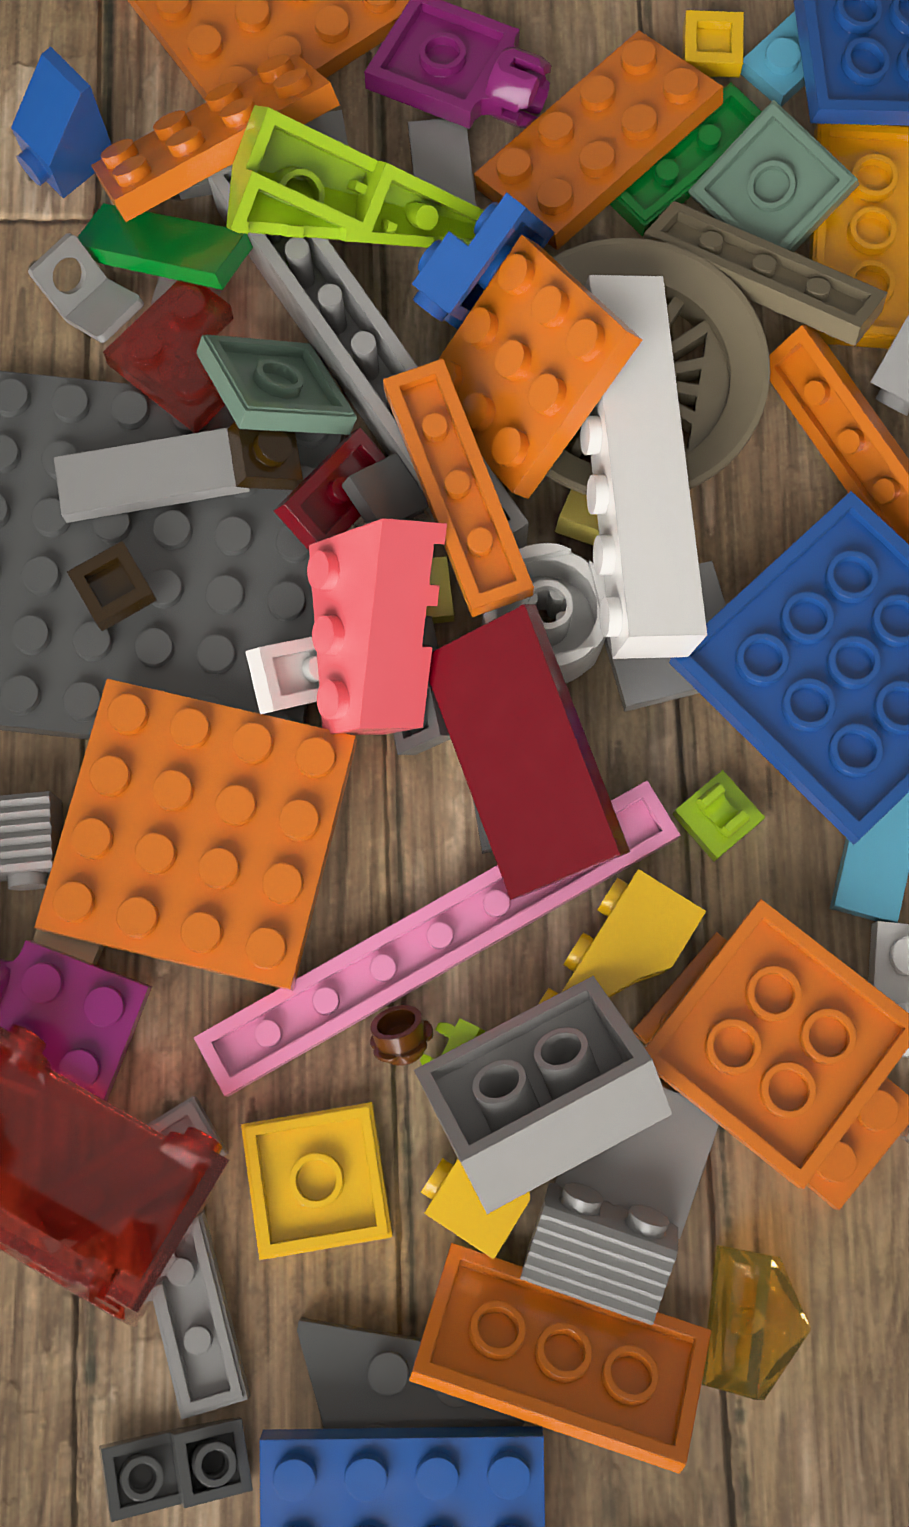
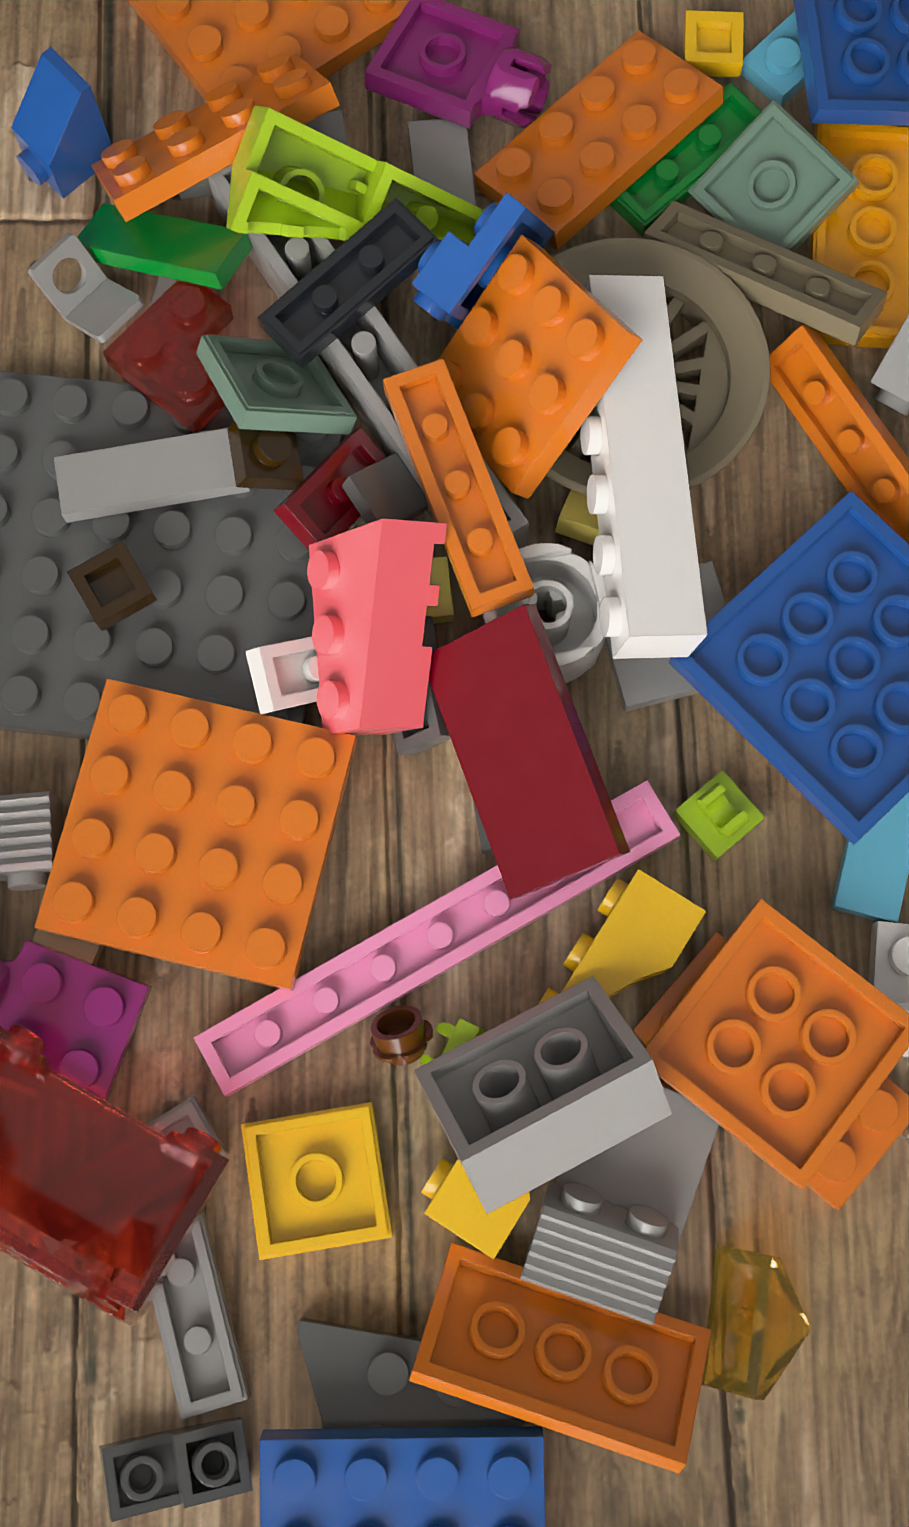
none -> black tile [257,198,438,369]

